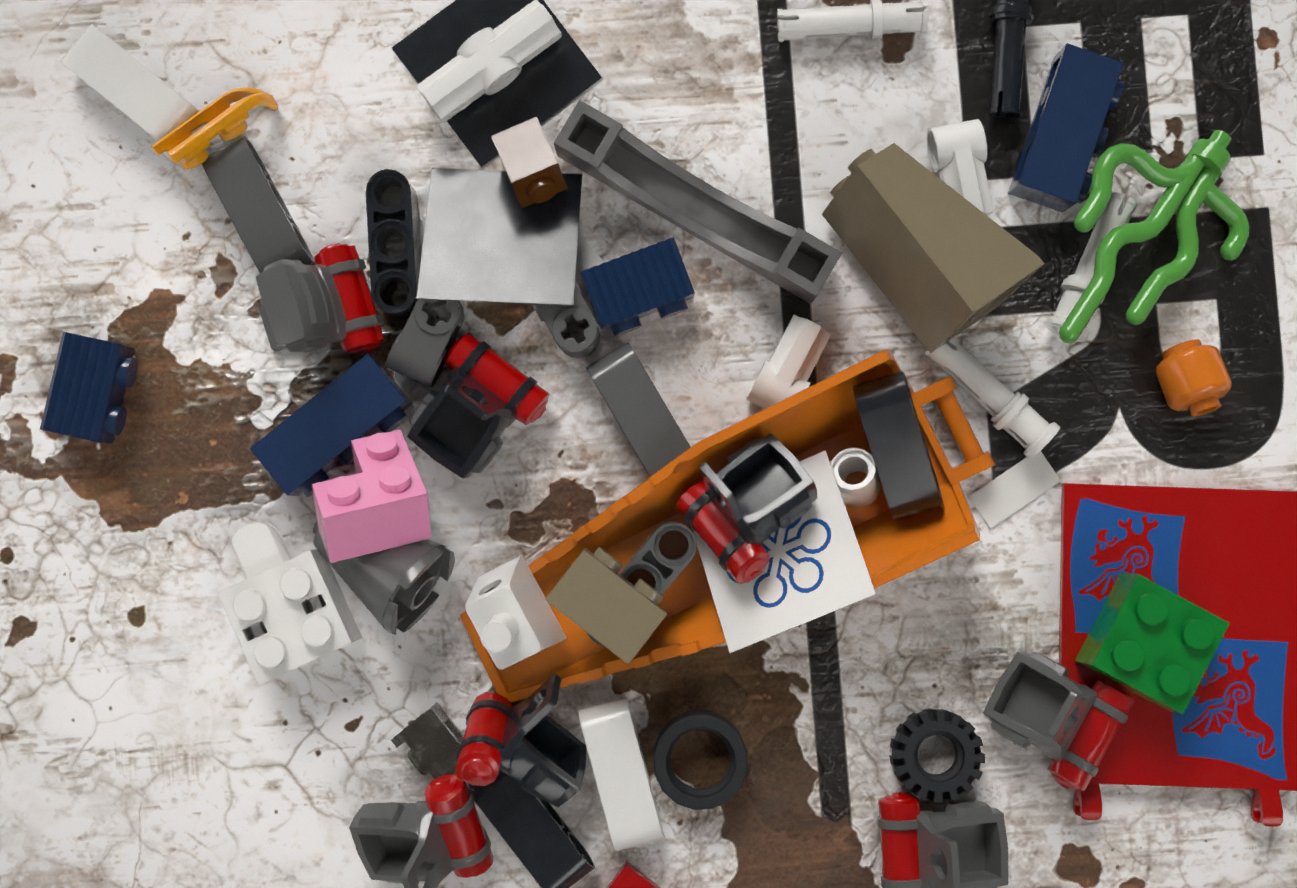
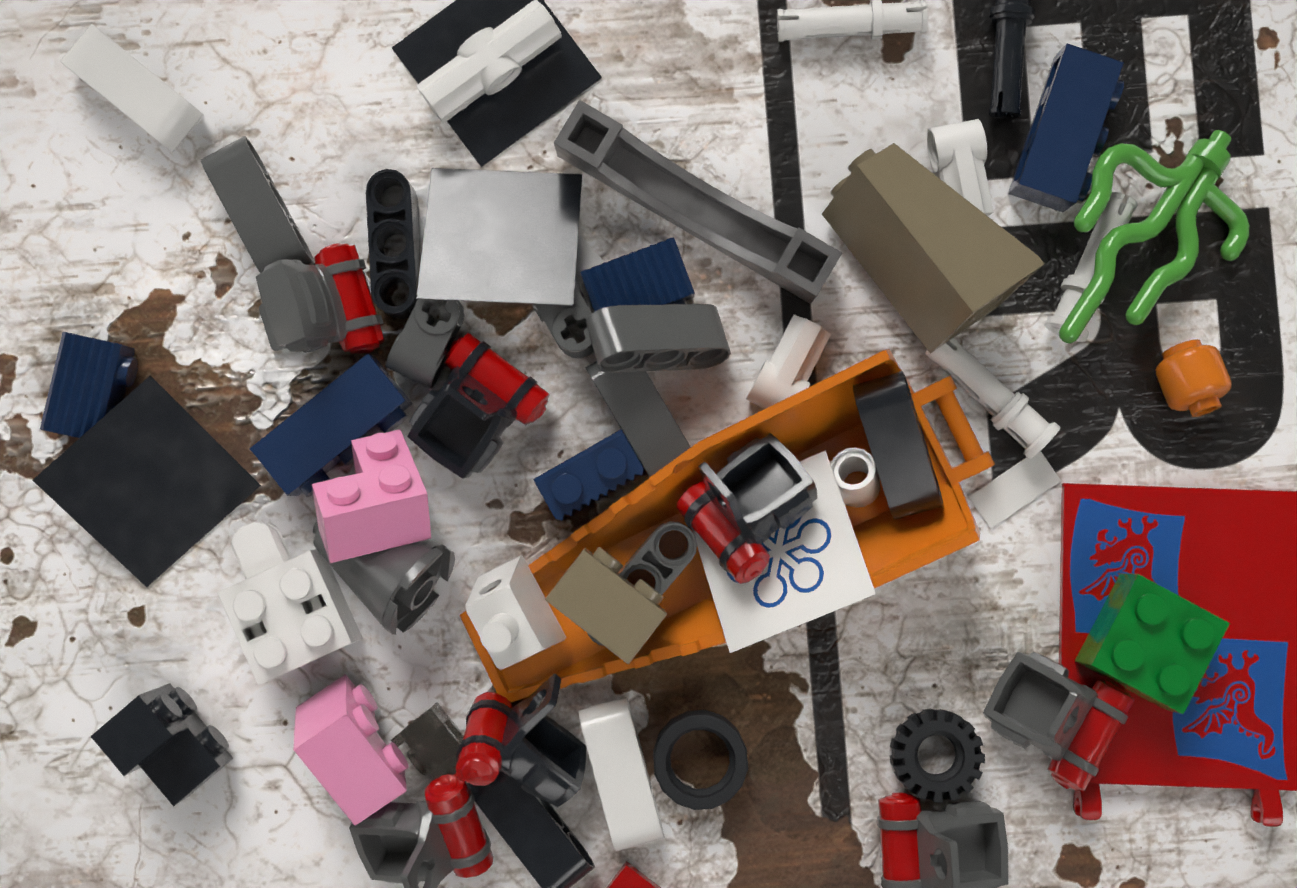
light orange piece [151,87,278,169] -> none
brick [491,117,567,208] -> none
none -> black sticker [32,375,261,587]
none -> black brick [90,683,233,807]
none -> bright pink brick [293,674,408,826]
none -> dark blue brick [533,429,644,521]
none -> dark grey beam [586,304,731,373]

